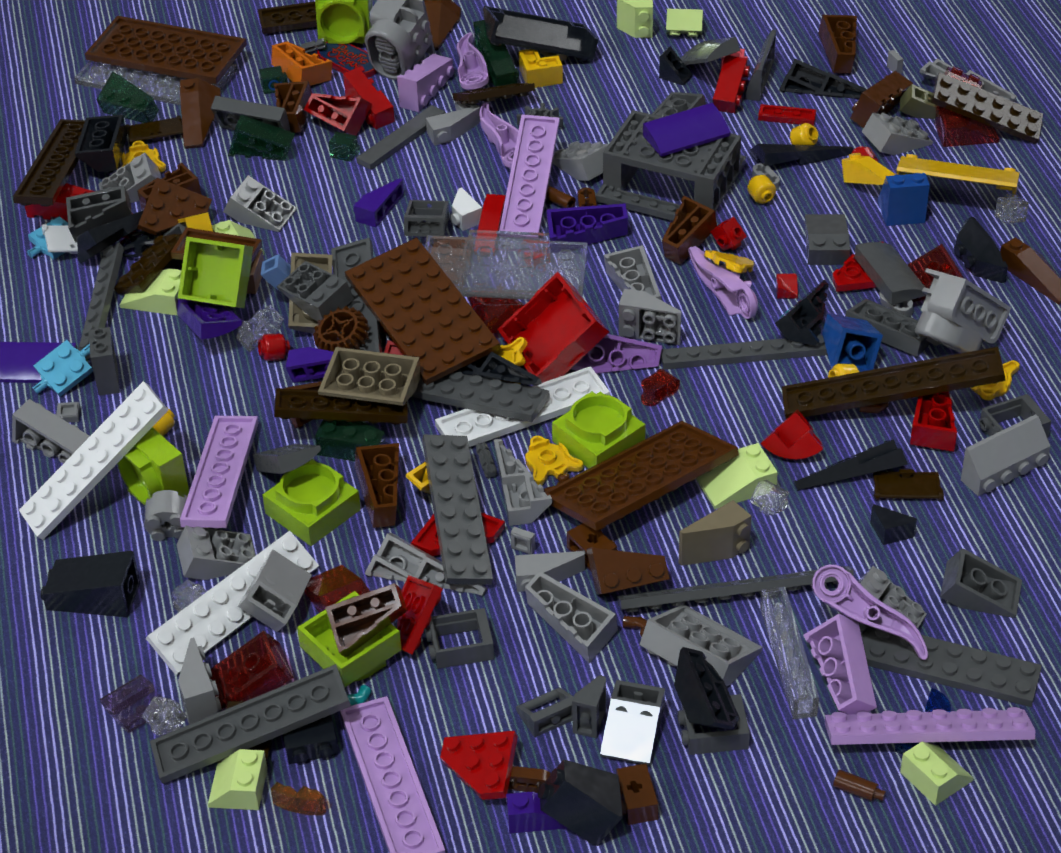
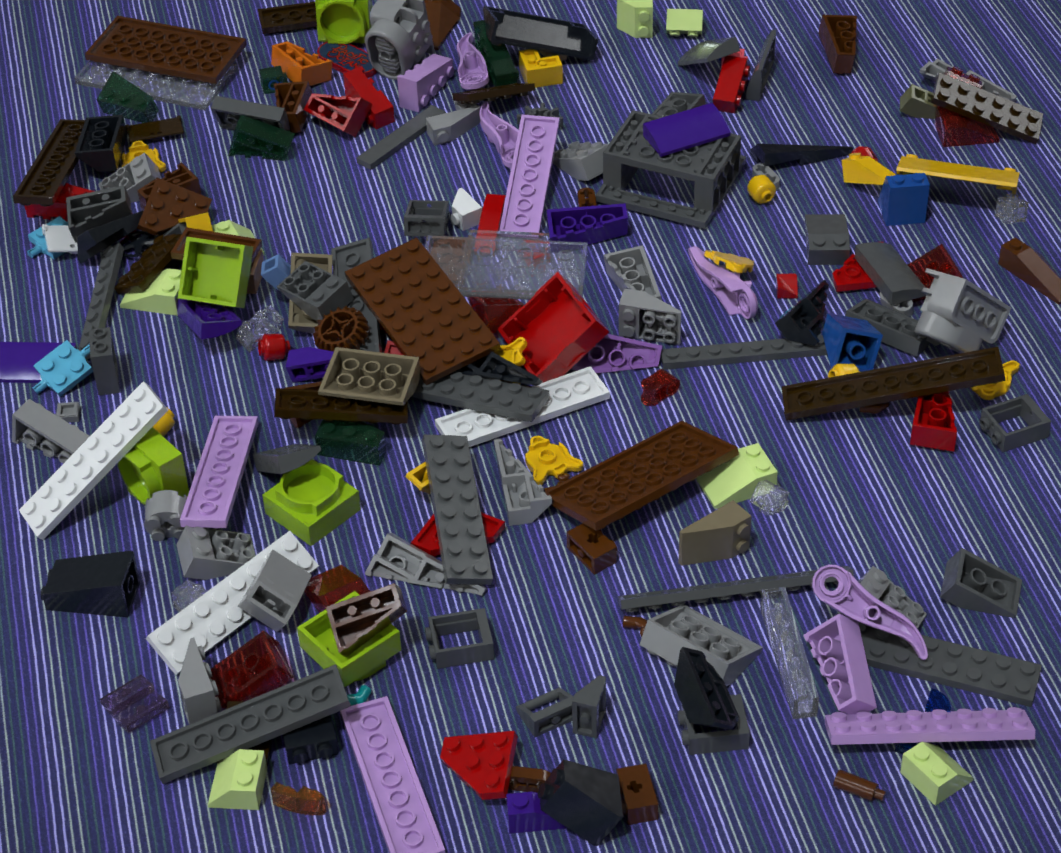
clear brick [142,696,187,736] -> none
reddish brown wedge [180,78,221,149] -> none
light grey slope [223,175,297,232] -> none
dark grey axle [297,38,326,53] -> none
brick [329,132,360,162] -> none
dark purple slope [353,178,404,227] -> none
reddish brown wedge [355,443,399,528] -> none
red plate [397,575,443,655] -> none
dark grey axle [476,442,497,479] -> none
light grey tile [511,527,535,554] -> none
light grey slope [515,551,585,592] -> none
light grey wedge [525,571,618,664] -> none
reddish brown cylinder [546,186,576,208] -> none
lime container [552,391,646,469] -> none
reddish brown wedge [586,548,670,595] -> none
slope [600,680,665,765] -> none
black slope [659,46,693,85] -> none
reddish brown wedge [662,195,717,265] -> none
red brick [710,217,747,251] -> none
red tile [758,104,816,126] -> none
red brick [760,409,824,459] -> none
black wedge [779,59,867,99] -> none
yellow head [790,123,818,145] -> none
black wedge [793,439,908,490] -> none
reddish brown wedge [850,71,913,128] -> none
light grey slope [862,113,933,155] -> none
black slope [870,504,917,545] -> none
dark brown door [873,469,944,501] -> none
light grey tile [887,50,904,74] -> none
black wedge [954,217,1008,283] -> none
light grey slope [961,414,1050,496] -> none

